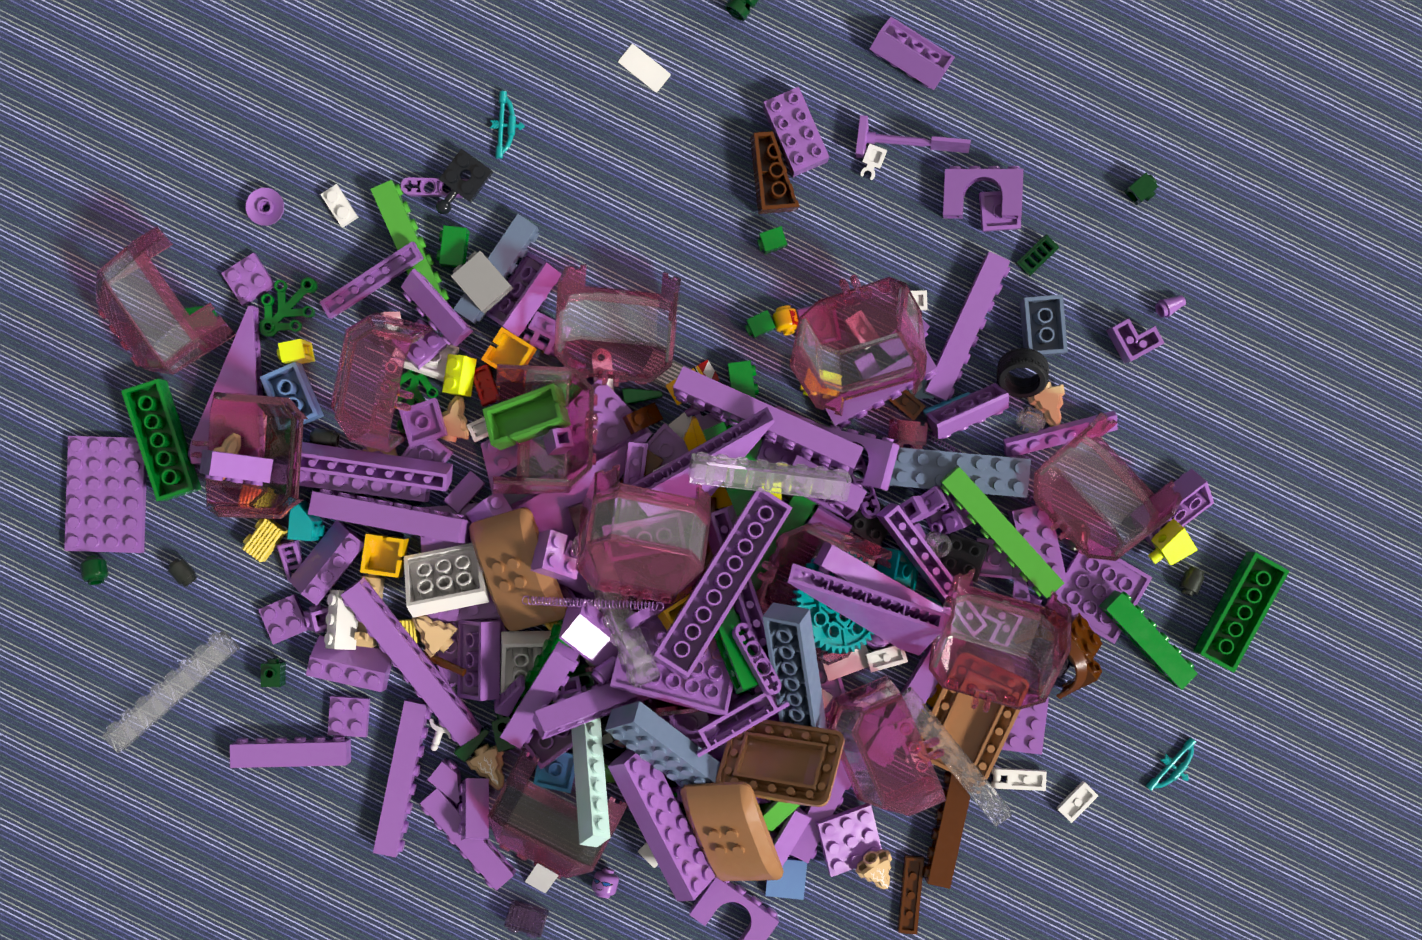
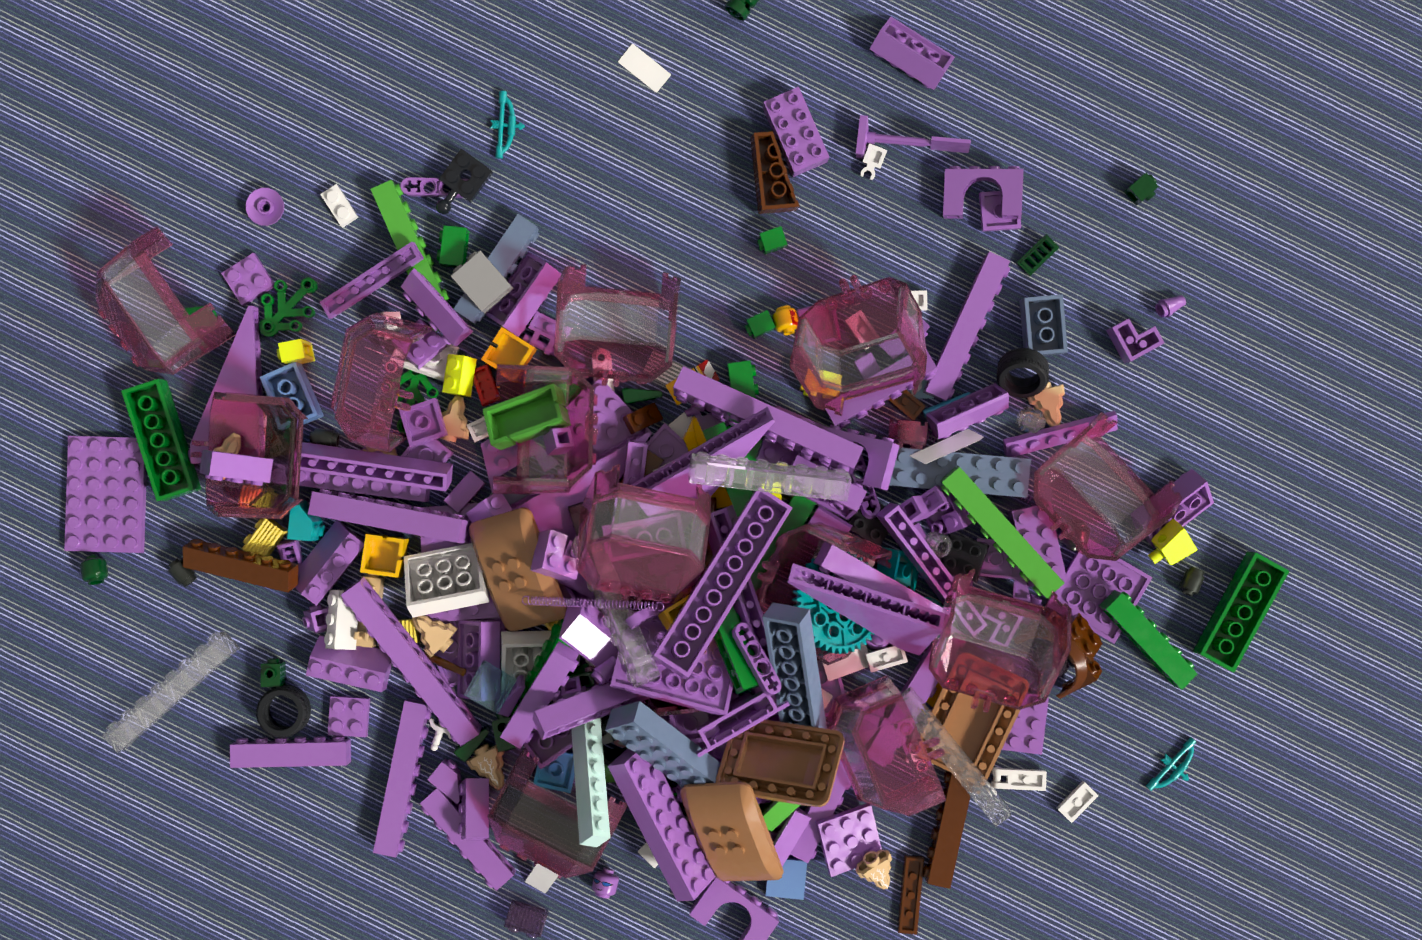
medium lavender plate [258,594,307,645] -> none
none -> reddish brown brick [183,539,298,593]
none -> black tyre [256,685,311,738]
none -> clear light blue tile [464,660,517,714]
none -> white sticker [910,429,984,464]

